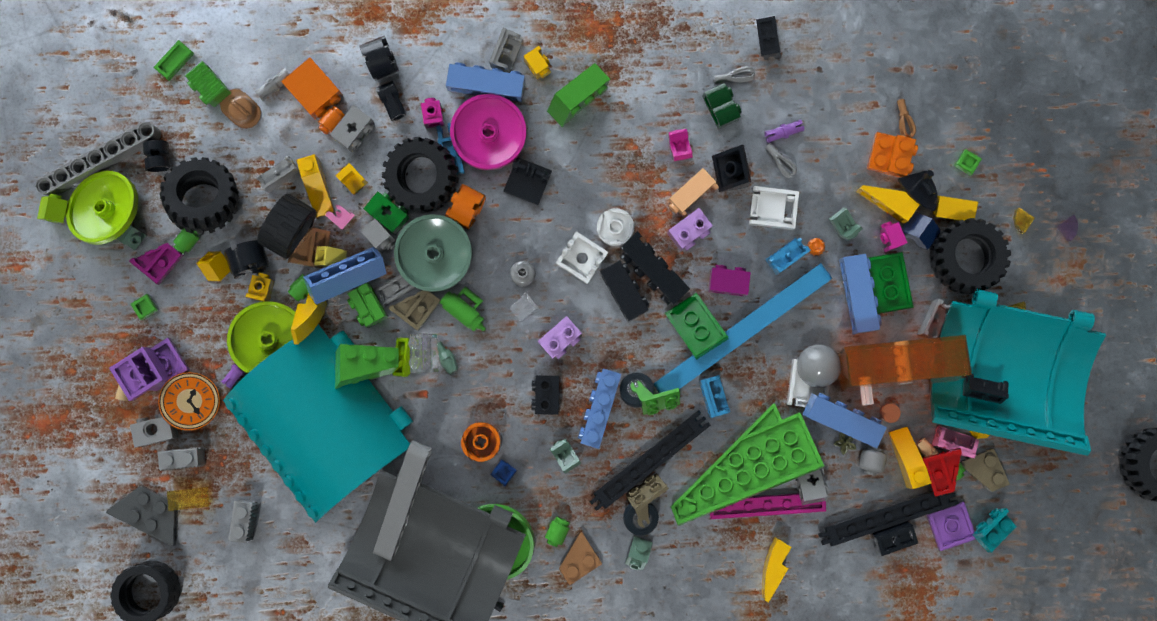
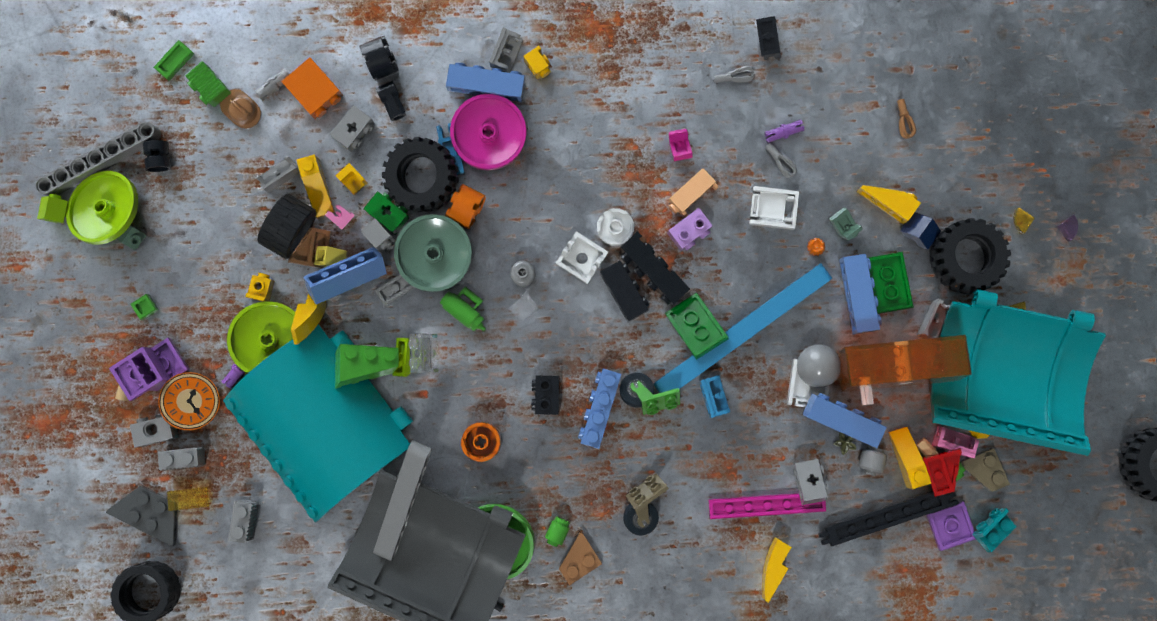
magenta wing [129,243,184,285] -> none
black tyre [160,157,240,234] -> none
bright green brick [173,228,201,254] -> none
yellow panel [196,251,230,281] -> none
black brick [224,240,269,279] -> none
bright green brick [288,273,308,302] -> none
orange brick [318,106,345,135] -> none
bright green brick [347,282,388,328] -> none
dark tan wing [388,290,441,331] -> none
dark pink brick [421,98,445,129] -> none
sand green piece [435,341,458,375] -> none
blue tile [490,459,517,486] -> none
black hinge [503,157,552,205] -> none
lavender brick [538,316,582,359] -> none
bright green wedge [547,63,610,127] -> none
sand green bracket [550,439,581,474] -> none
black hinge [589,410,711,511] -> none
sand green bracket [625,536,653,570] -> none
bright green wing [671,404,824,526] -> none
dark green brick [702,83,742,129] -> none
magenta brick [708,265,751,297] -> none
black slope [712,145,751,192] -> none
dark azure hinge [765,238,811,275] -> none
orange plate [867,132,918,178] -> none
black hinge [870,521,919,556] -> none
dark pink brick [880,221,907,252] -> none
nougat tile [880,404,901,423] -> none
black shield [898,170,938,211] -> none
yellow hinge [933,196,978,220] -> none
bright green tile [954,149,982,176] -> none
black hinge [963,373,1009,404] -> none

